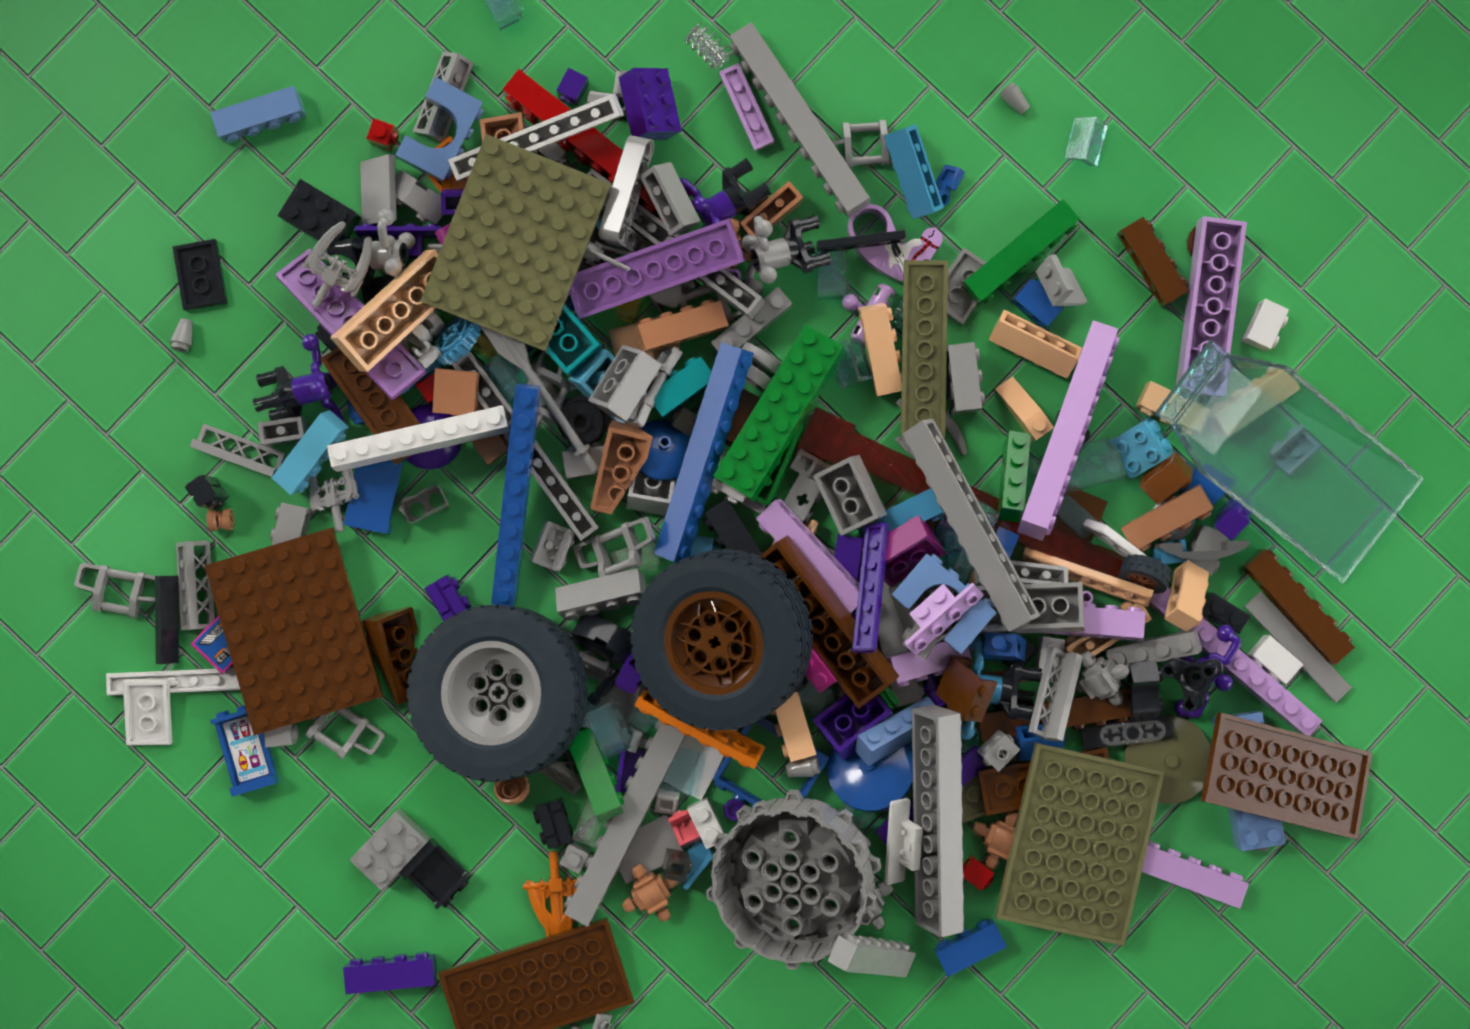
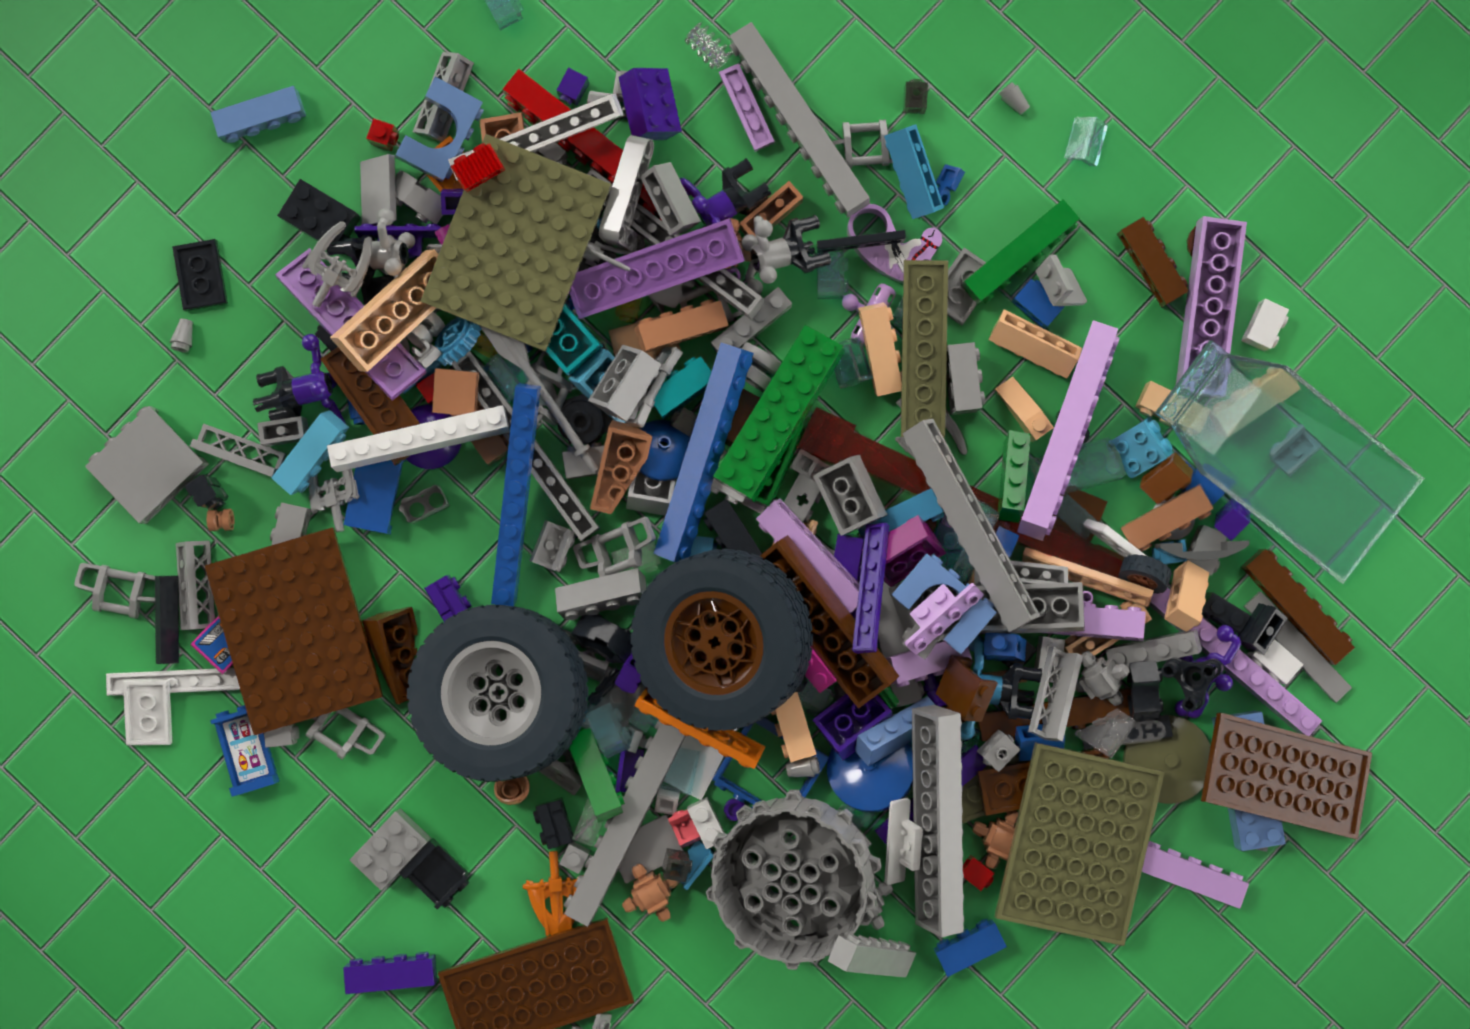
none -> light grey panel [85,406,209,524]
none -> red brick [450,143,506,192]
none -> clear smoke brick [903,79,928,114]
none -> clear wing [1075,709,1137,759]
none -> black brick [1238,603,1287,655]

